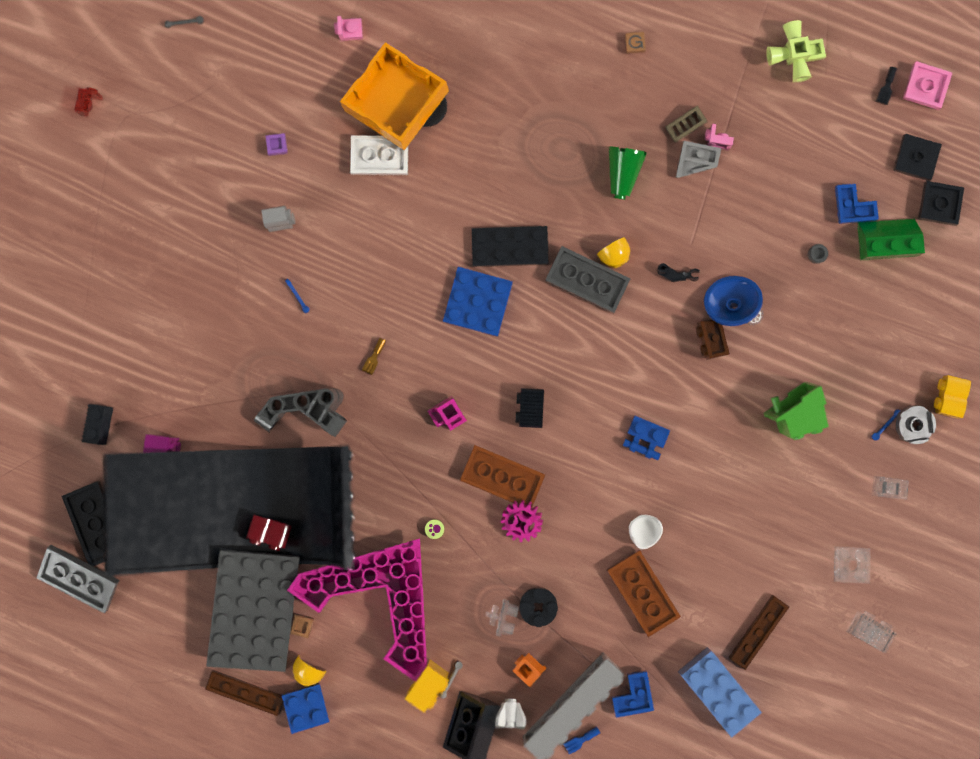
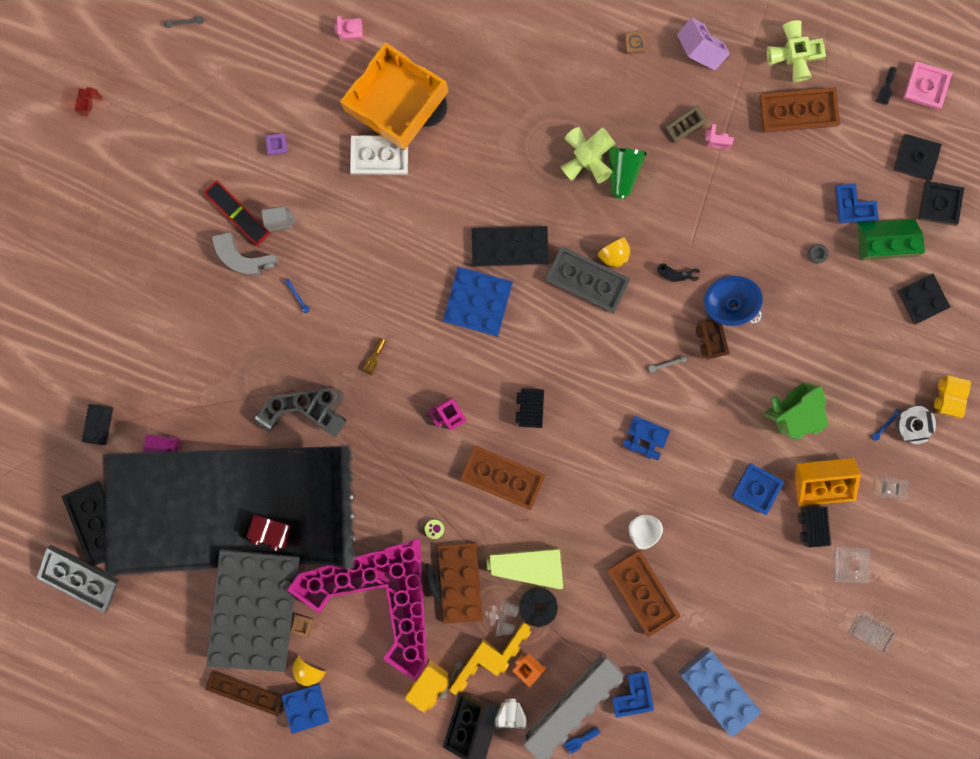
dark pink gear [501,500,543,542] -> none
light grey wing [675,141,721,178] -> none
reddish brown tile [728,595,789,670] -> none
none -> black tile [203,180,271,247]
none -> light grey arch [212,232,279,277]
none -> black wheel [425,563,442,605]
none -> dark orange plate [438,543,483,624]
none -> yellow bracket [449,620,531,695]
none -> yellowish green slope [486,548,563,589]
none -> yellowish green brick [560,127,616,183]
none -> light grey hinge [648,355,687,373]
none -> lavender panel [677,17,730,70]
none -> blue plate [731,463,784,516]
none -> dark orange plate [759,87,840,133]
none -> light orange slope [795,458,861,507]
none -> black brick [798,506,831,548]
none -> black plate [897,273,950,325]

